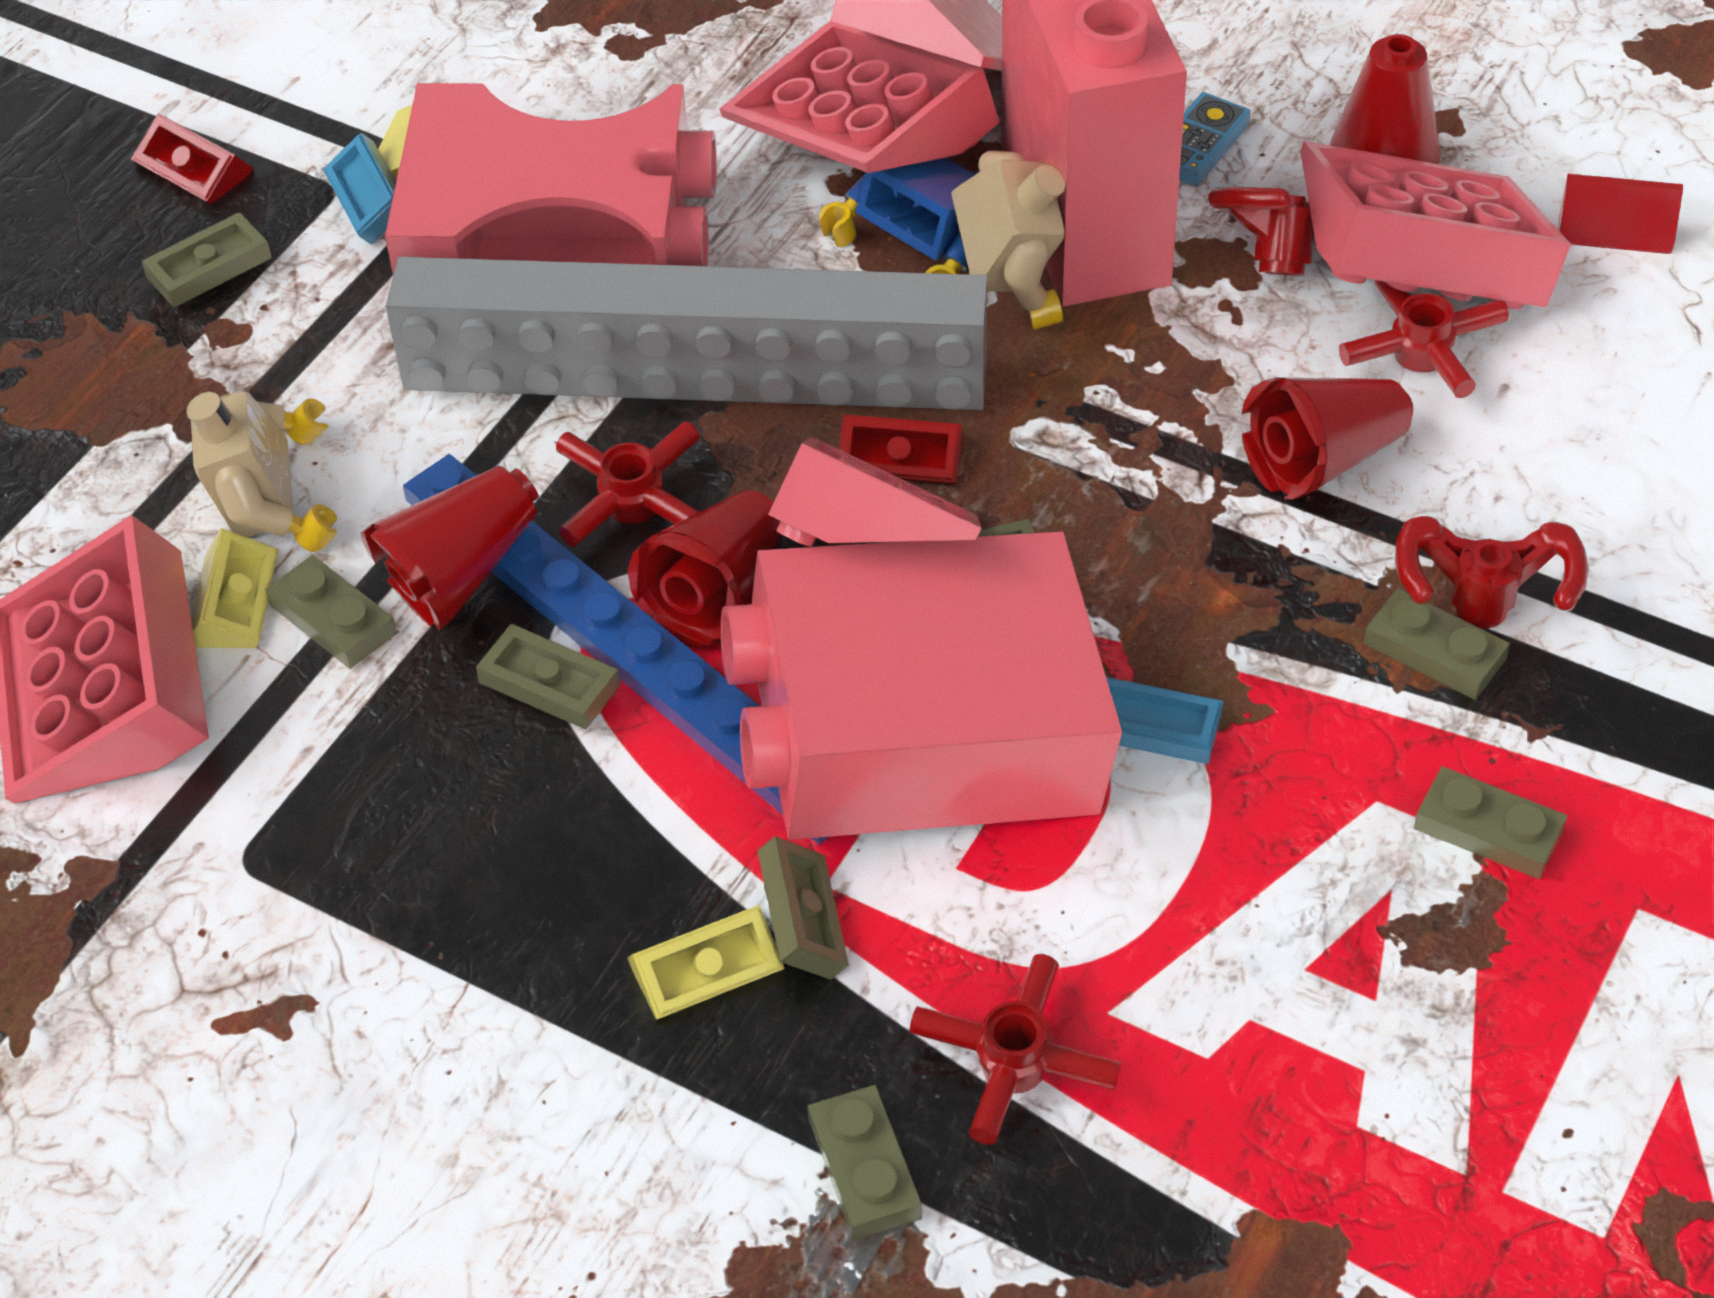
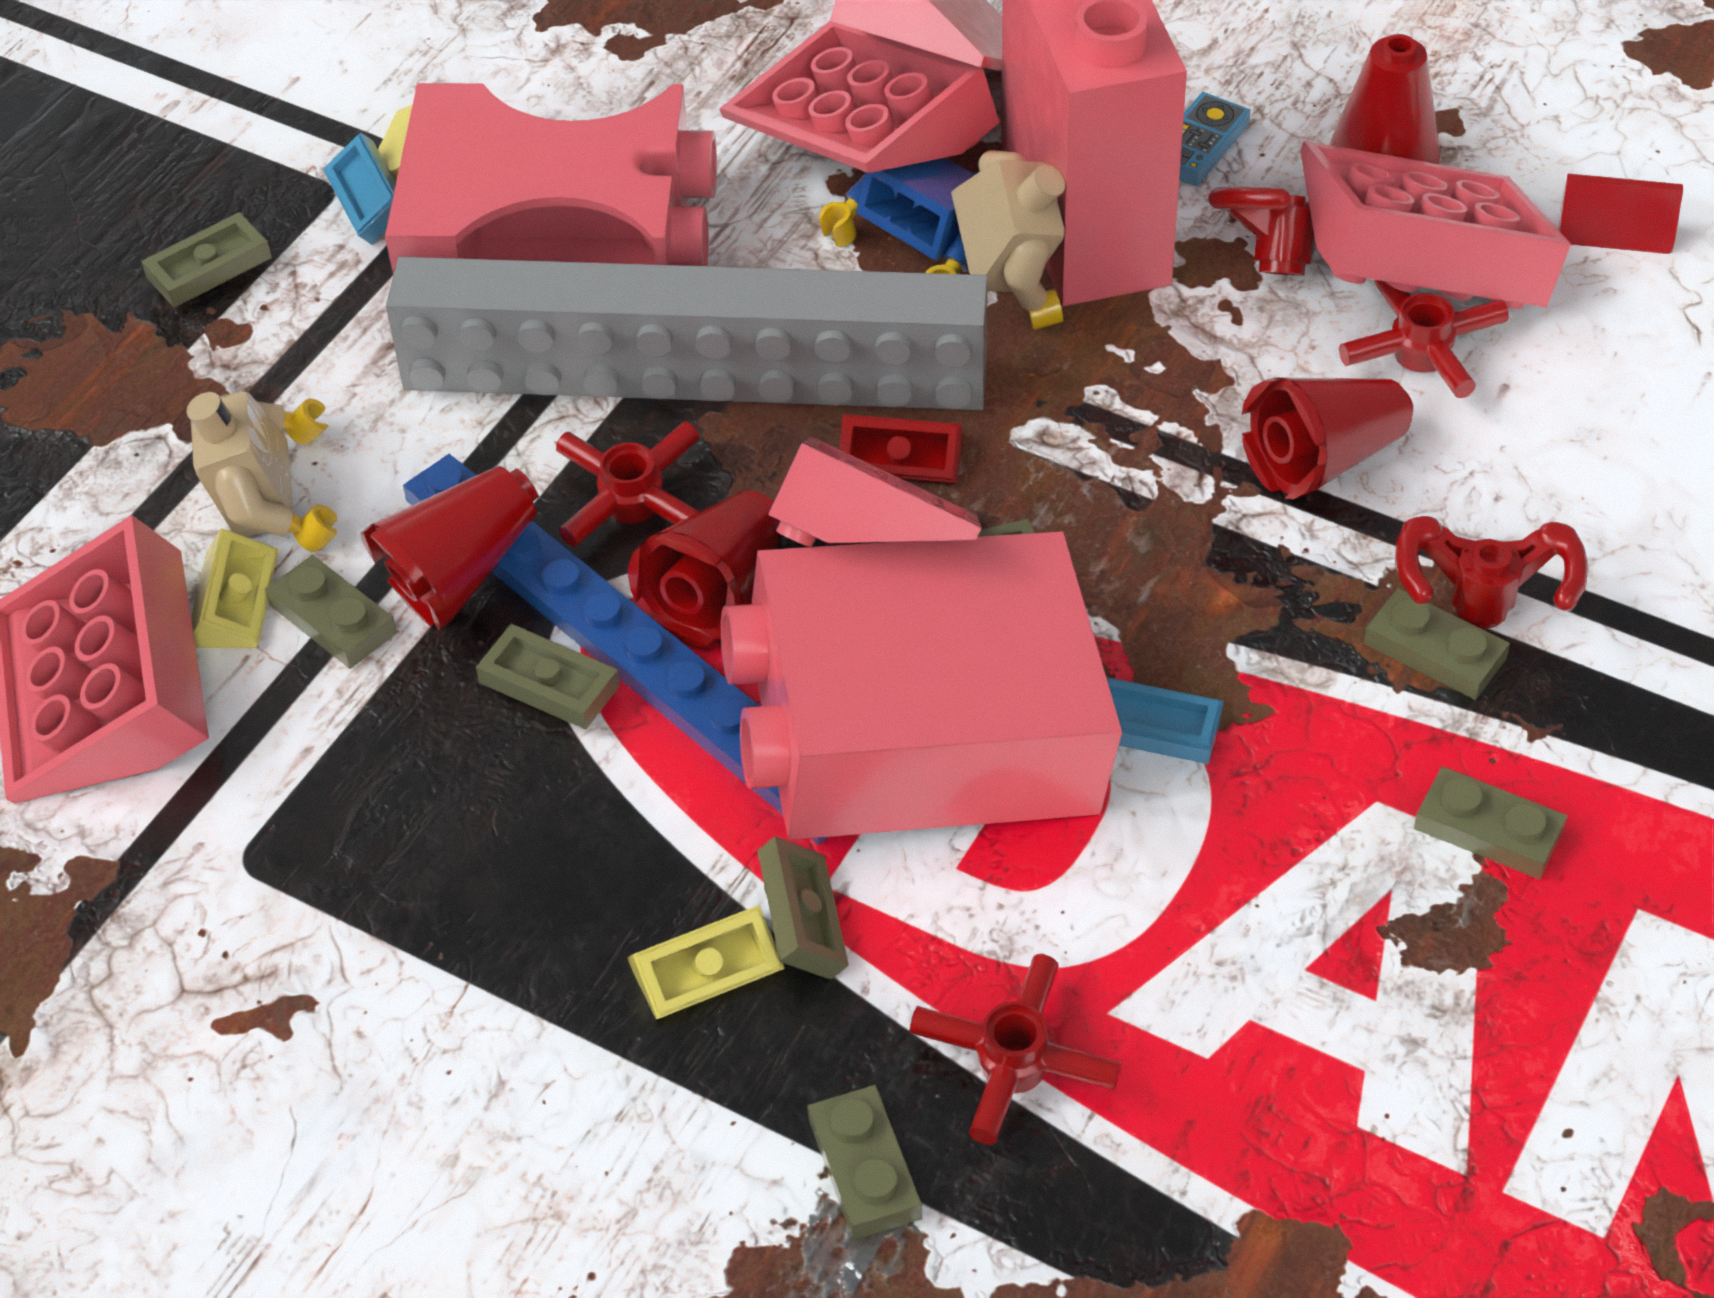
red slope [131,113,254,204] -> none

